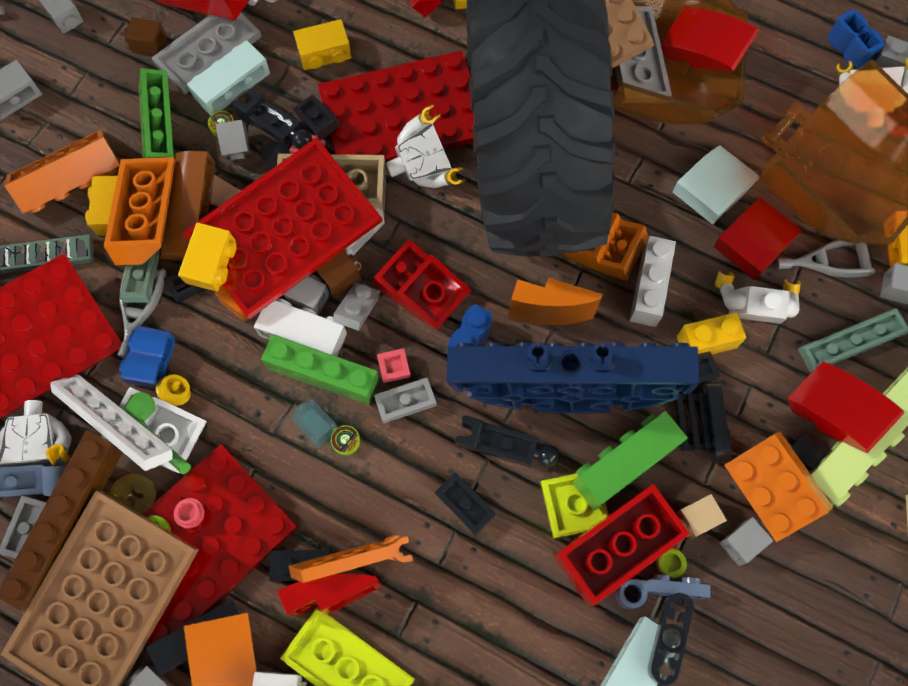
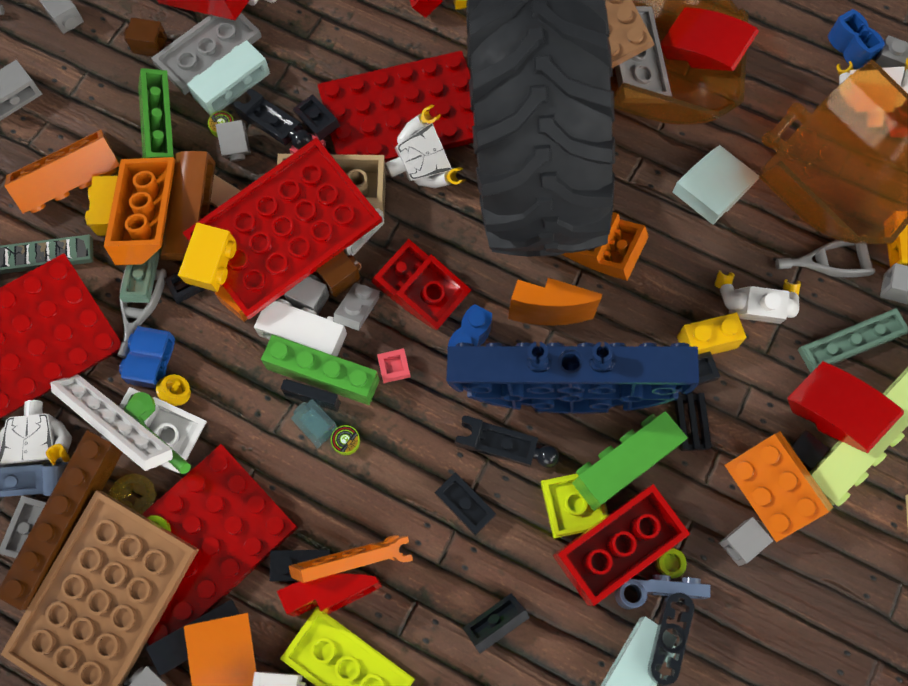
coral plate [174,498,205,529] -> none
black tile [260,142,289,171] -> none
yellow brick [293,19,351,70] -> none
light grey plate [374,378,437,424] -> none
white brick [629,236,676,327] -> none
tan brick [675,494,727,540] -> none
black beam [701,382,731,463] -> none
red slope [713,198,802,281] -> none
none -> black tile [280,379,341,412]
none -> black plate [463,593,530,654]

